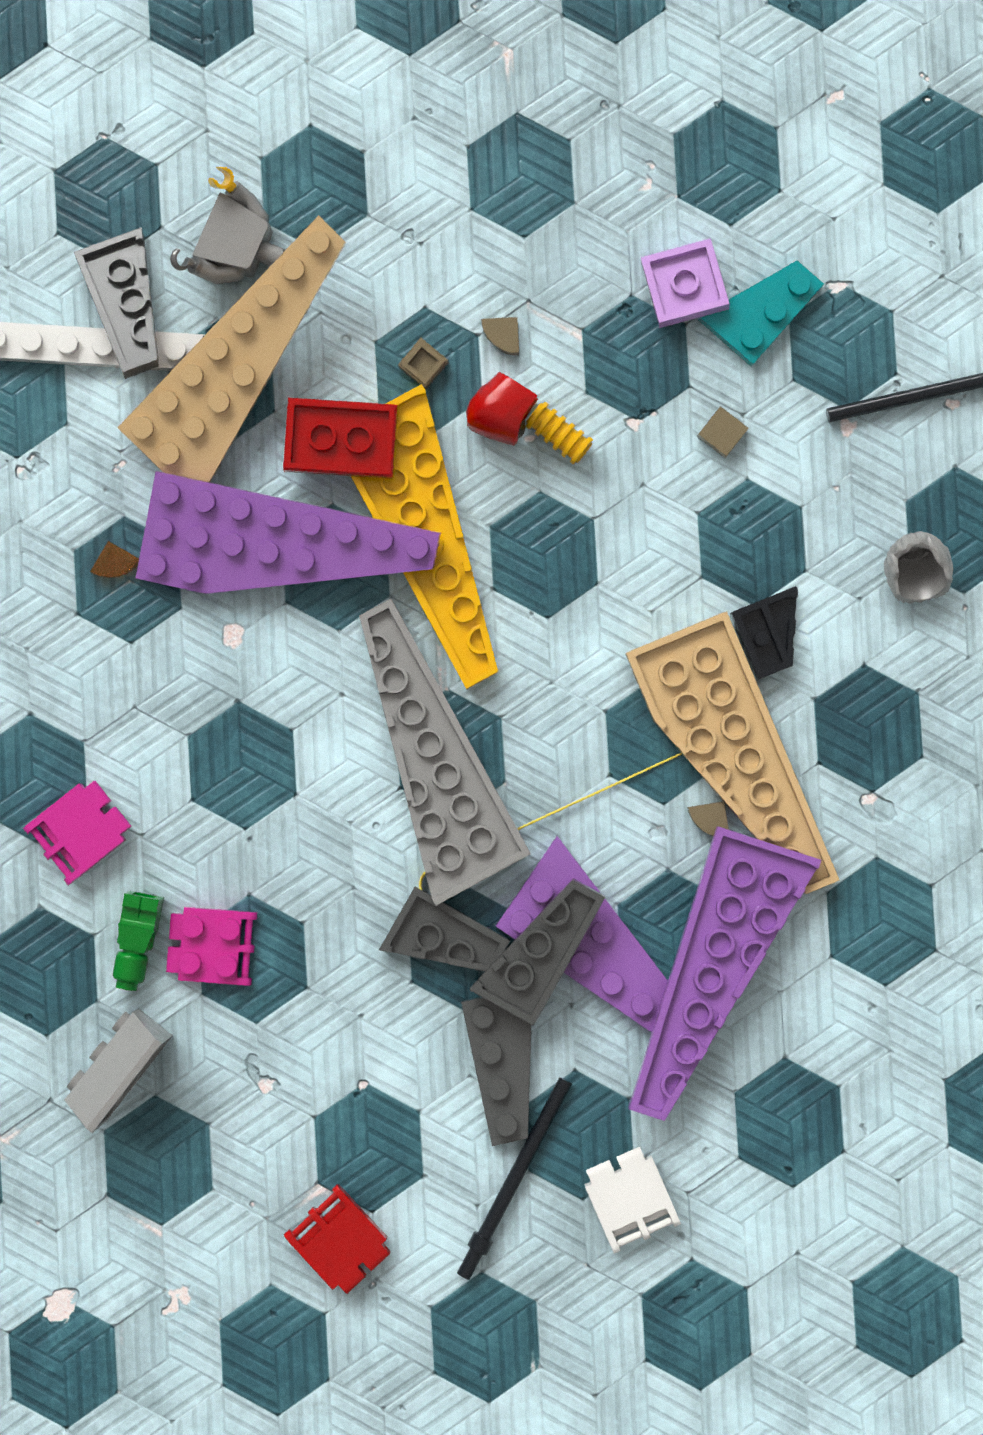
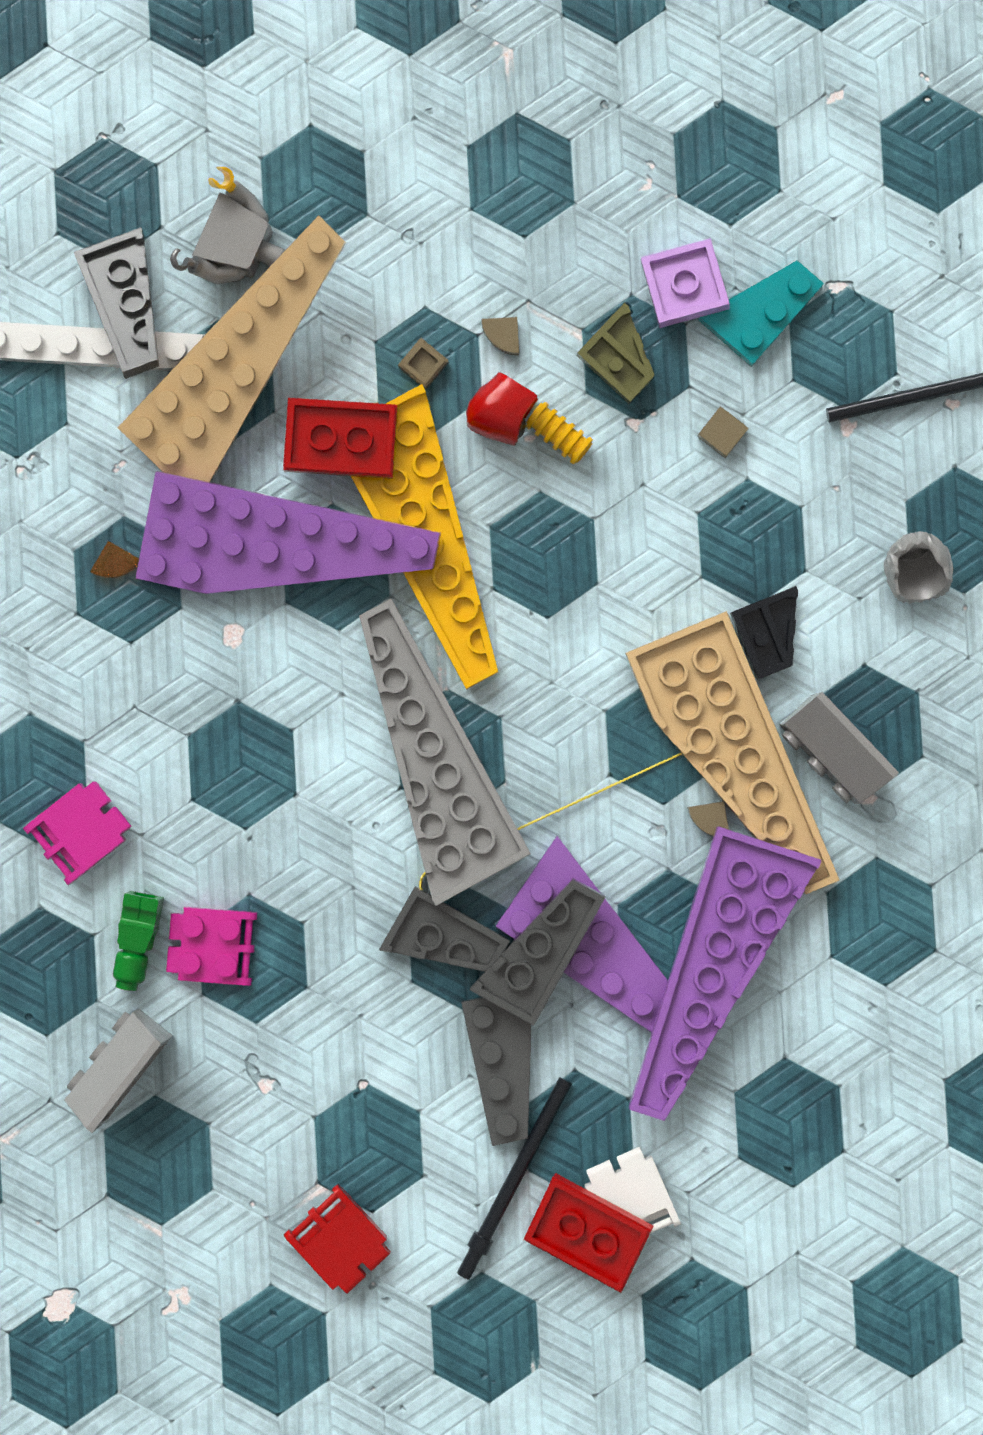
none -> red tile [523,1173,654,1293]
none -> olive wing [577,302,655,404]
none -> light grey slope [780,692,899,804]

